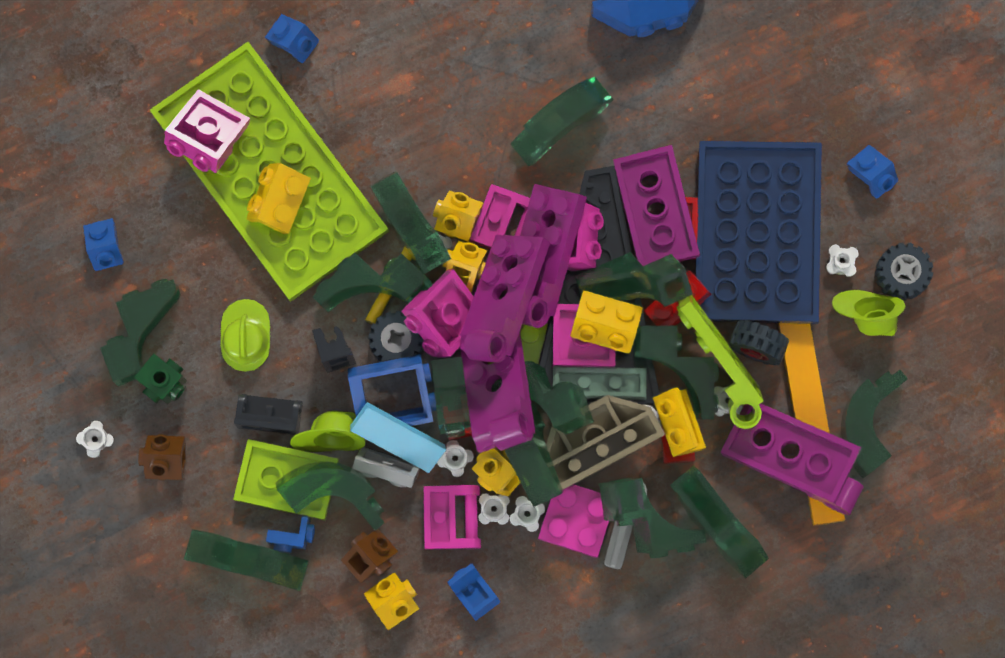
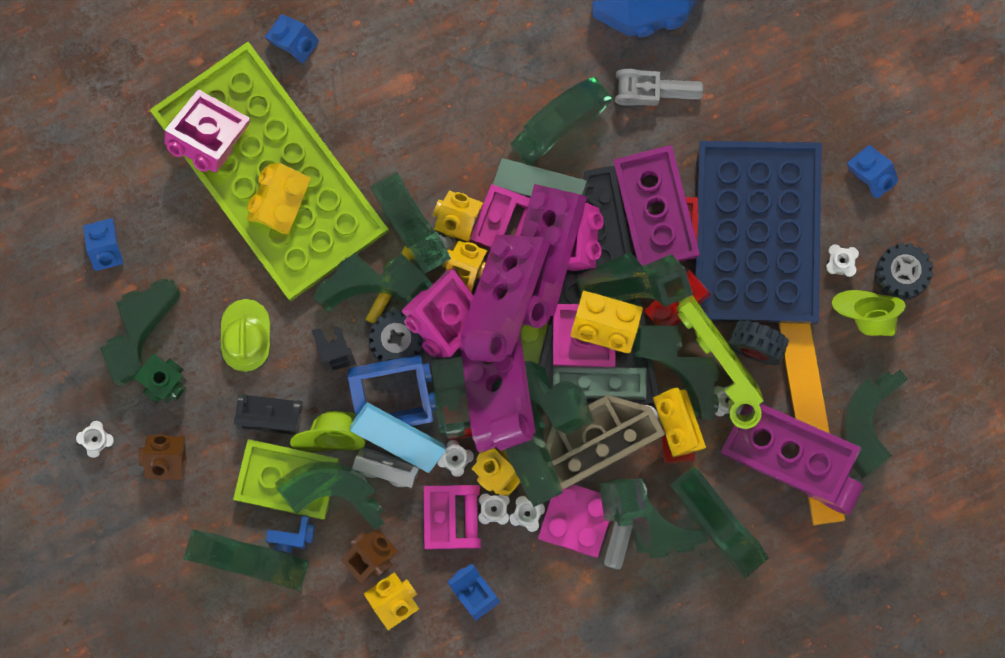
none -> sand green tile [493,158,588,198]
none -> light grey connector [615,69,703,106]

